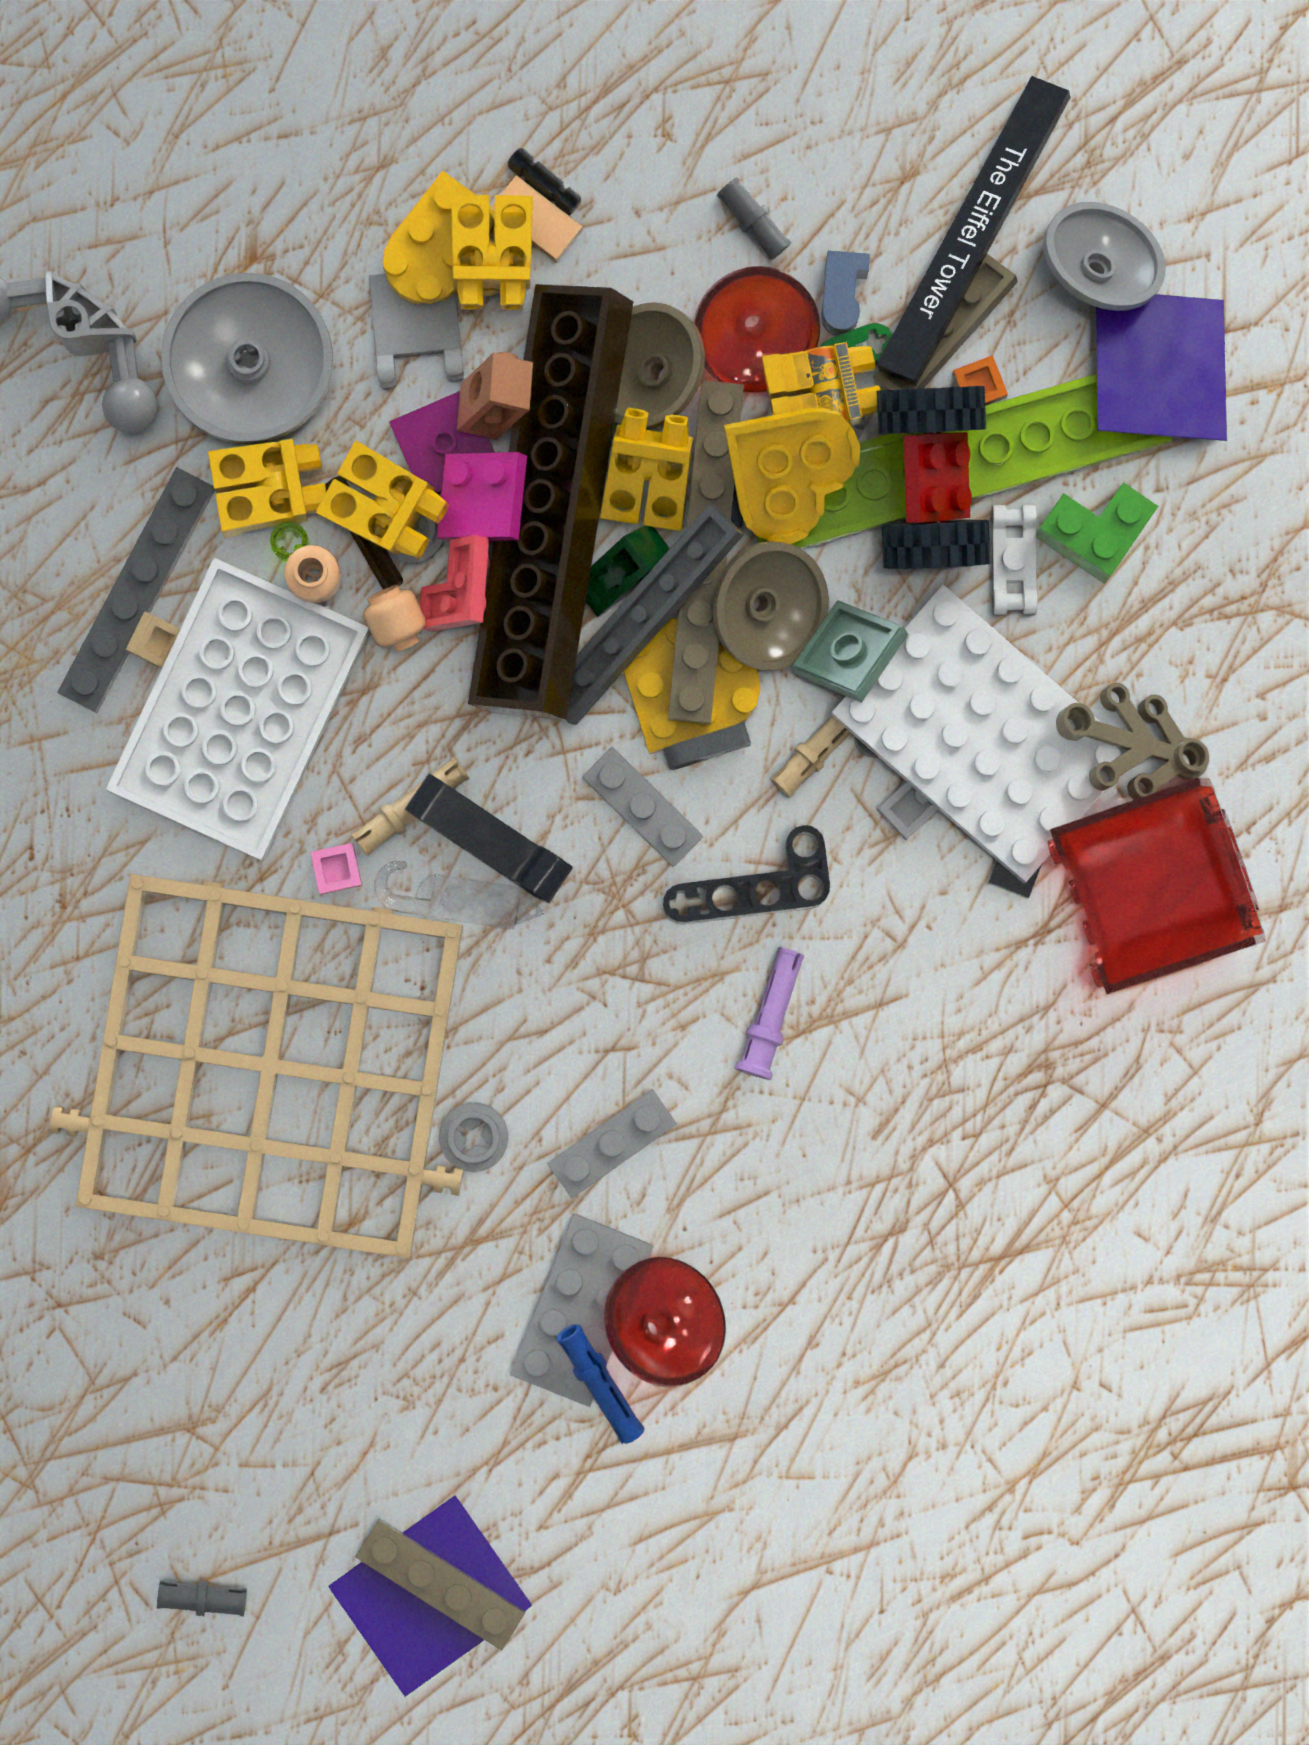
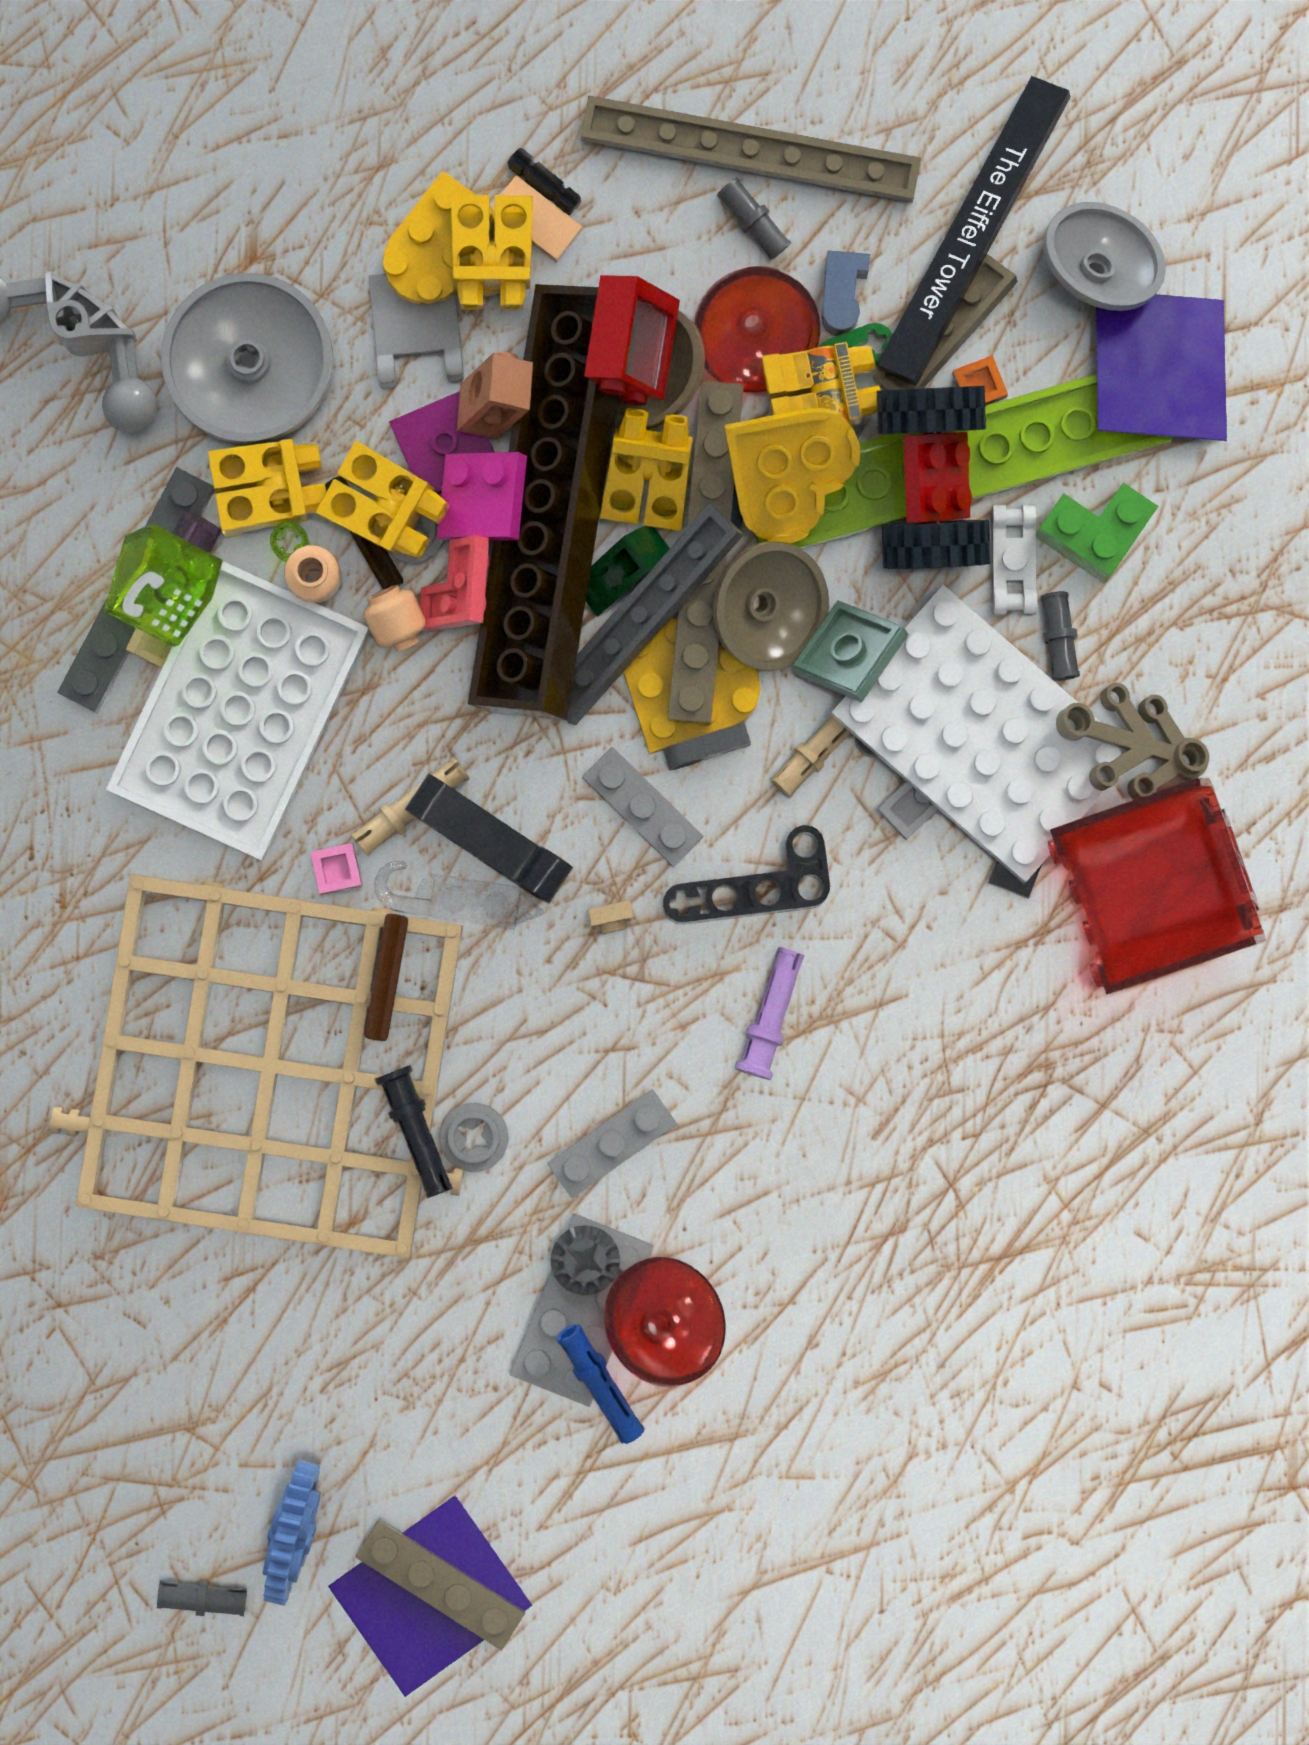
none -> clear neon green slope [104,523,223,647]
none -> clear purple tile [165,508,222,567]
none -> medium blue gear [263,1461,321,1606]
none -> reddish brown axle [364,913,408,1042]
none -> black pin [375,1065,453,1198]
none -> dark grey gear [550,1225,620,1295]
none -> dark tan plate [580,95,921,203]
none -> red window [584,275,680,406]
none -> tan plate [588,900,634,934]
none -> dark grey pin [1041,591,1080,681]

